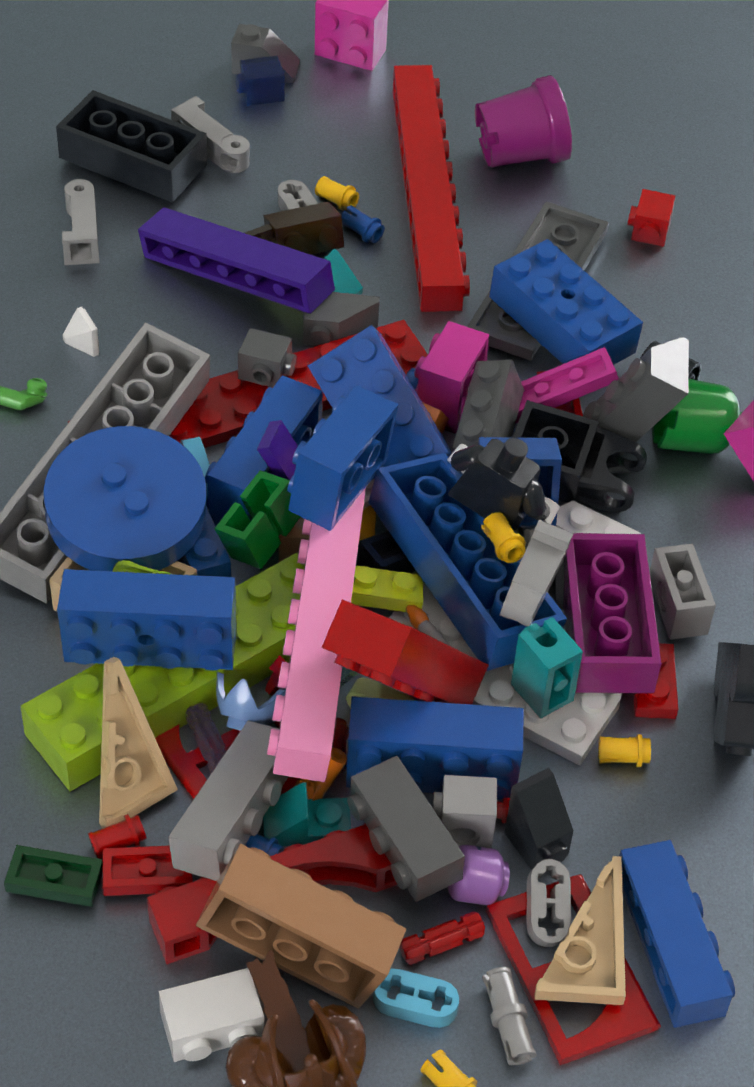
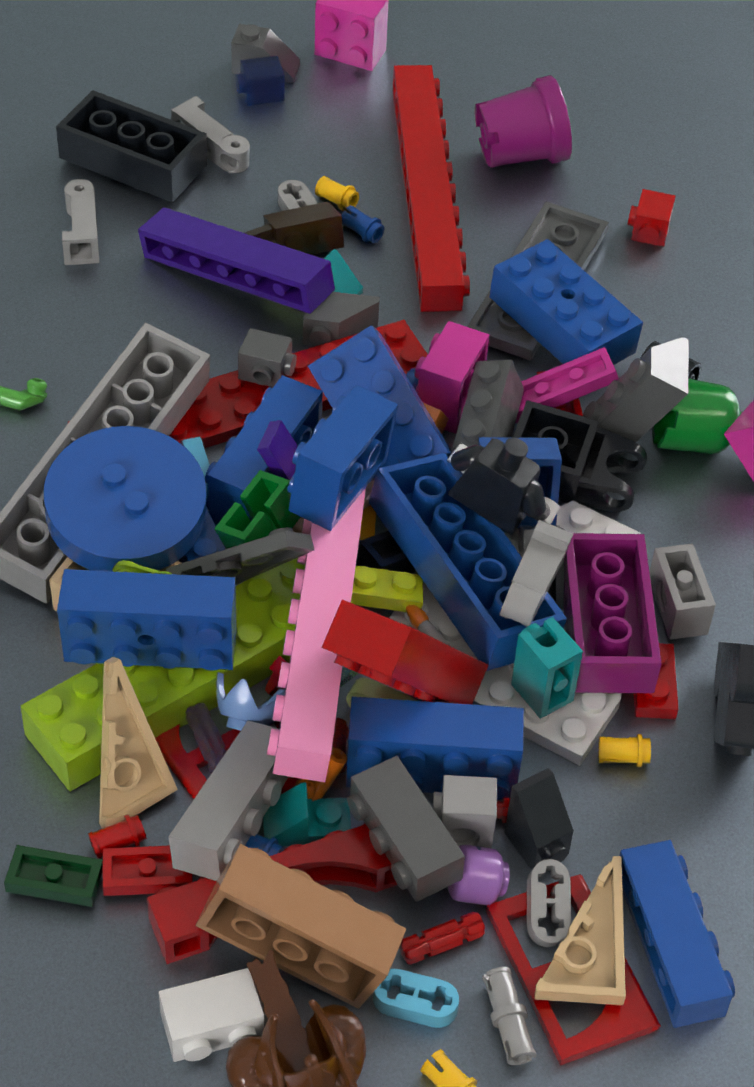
white slope [63,307,99,357] -> none
yellow pin [481,512,526,563] -> none
none -> dark grey wing [166,527,314,585]

